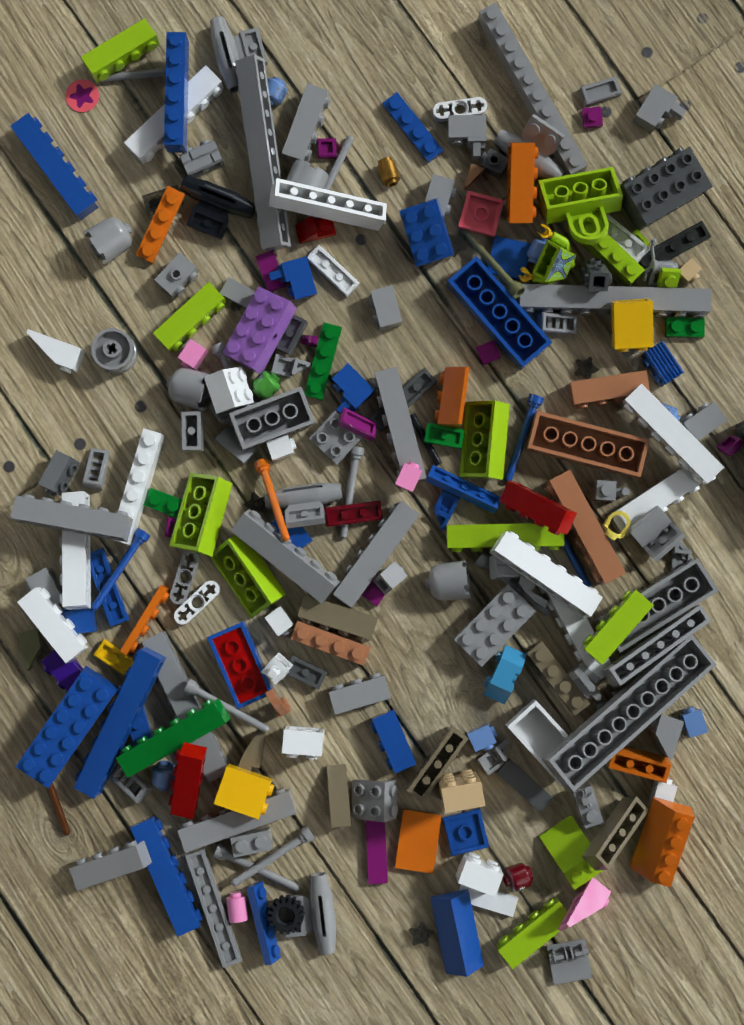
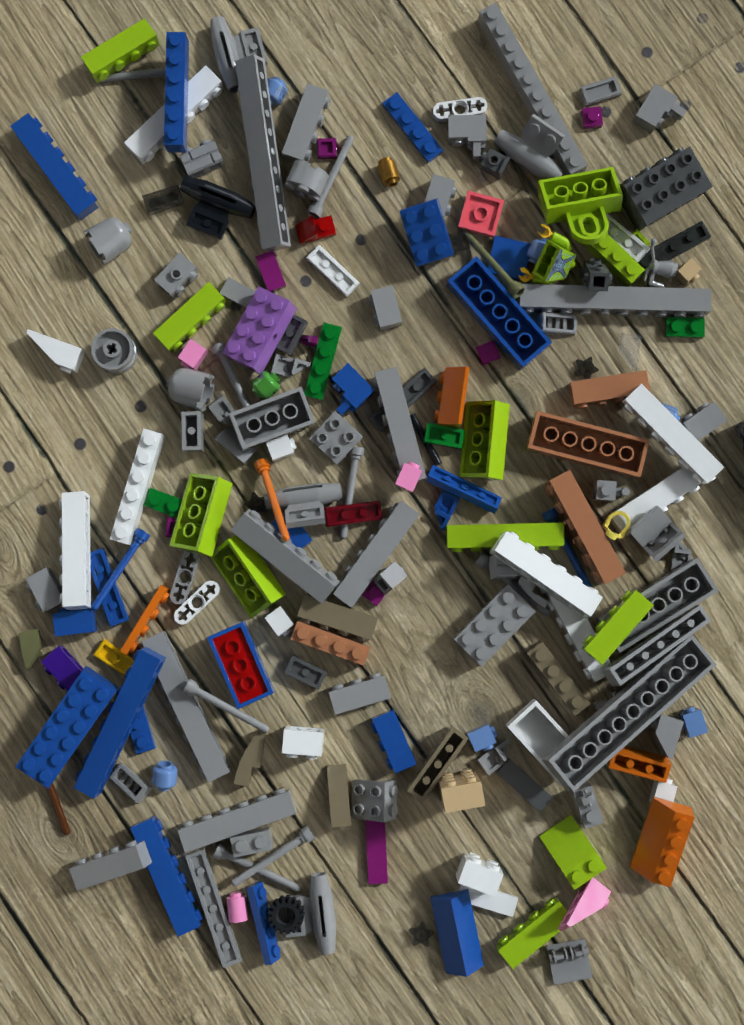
light grey brick [10,494,133,542] -> none
white brick [17,587,88,663] -> none
dark grey brick [38,450,80,496] -> none
coral sticker [66,79,99,112] -> none
light grey slope [82,448,110,491] -> none
green brick [116,698,230,778] -> none
orange plate [136,186,185,263] -> none
red brick [168,742,207,819] -> none
white brick [204,367,254,414] -> none
yellow brick [214,764,275,820] -> none
white piece [261,653,293,685] -> none
nougat piece [265,688,291,718] -> none
blue hinge [268,256,317,300] -> none
white brick [269,178,387,231] -> none
magenta tile [338,407,377,441] -> none
orange tile [395,809,442,874] -> none
light grey cylinder [425,560,471,600] -> none
blue tile [442,808,489,856] -> none
medium nougat piece [464,164,485,190] -> none
dark azure brick [483,645,527,705] -> none
red brick [499,480,577,535] -> none
dark red head [503,863,534,892] -> none
blue piece [505,394,544,482] -> none
orange brick [506,142,538,223] -> none
light grey rock [567,662,601,700] -> none
dark tan brick [582,796,649,870] -> none
yellow brick [611,298,653,352] -> none
blue brick [641,341,684,387] -> none
lime plate [656,267,681,288] -> none
magenta plate [716,434,744,456] -> none

